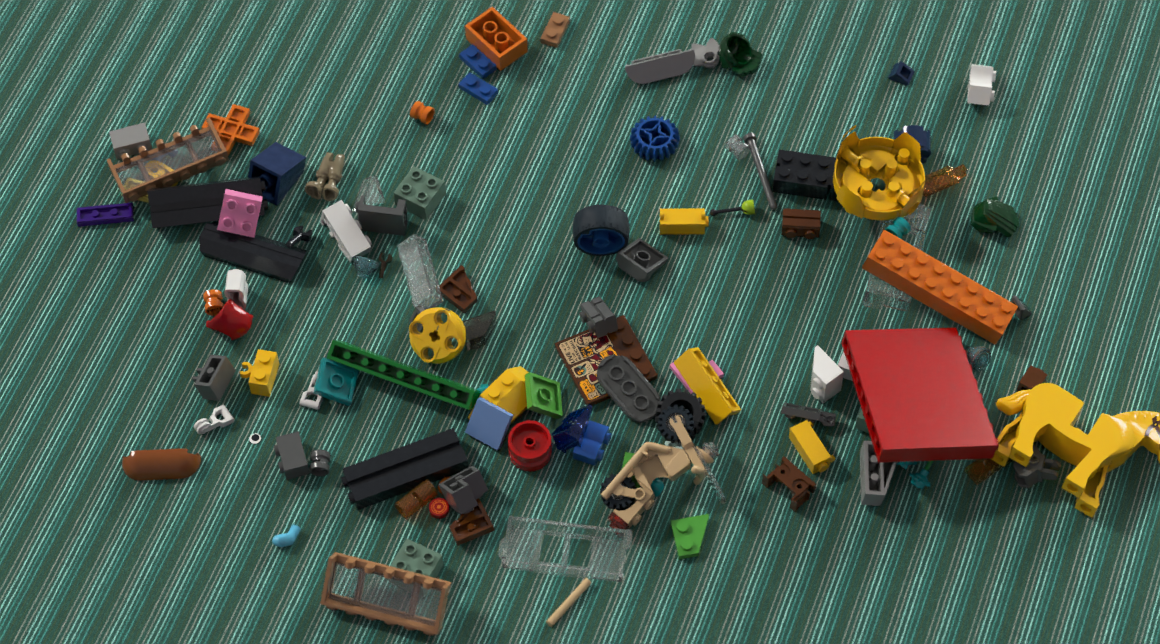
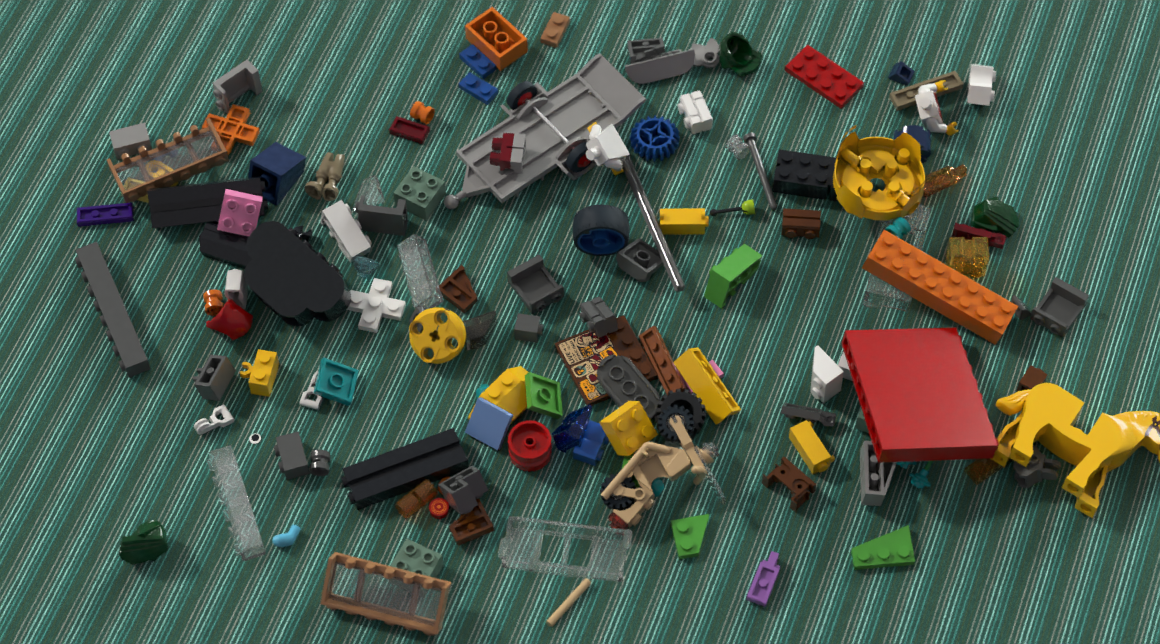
dark orange brick [122,449,201,480] -> none
green brick [327,340,480,410] -> none
dark brown hand [378,253,393,279] -> none
clear light blue brick [966,346,991,372] -> none
none -> dark grey brick [75,242,150,378]
none -> dark green hair [119,520,168,565]
none -> clear brick [207,445,266,562]
none -> light grey panel [212,60,263,114]
none -> black brick [244,221,351,326]
none -> white plate [346,278,406,333]
none -> dark red tile [389,116,430,144]
none -> light grey piece [444,53,647,209]
none -> hips [490,133,526,173]
none -> dark grey panel [507,254,564,314]
none -> dark grey brick [514,313,544,343]
none -> white torso [586,122,630,176]
none -> yellow brick [599,401,658,456]
none -> dark grey axle [620,155,685,292]
none -> dark grey wing [627,38,665,63]
none -> dark orange tile [639,325,687,395]
none -> white brick [678,91,713,134]
none -> bright green wedge [703,244,762,309]
none -> medium lavender hinge [746,551,780,607]
none -> red plate [785,45,864,109]
none -> bright green wing [851,525,915,570]
none -> dark tan plate [889,71,963,111]
none -> white torso [915,80,959,136]
none -> clear yellow brick [945,237,989,278]
none -> dark red hinge [952,223,1006,249]
none -> dark grey panel [1030,277,1089,337]

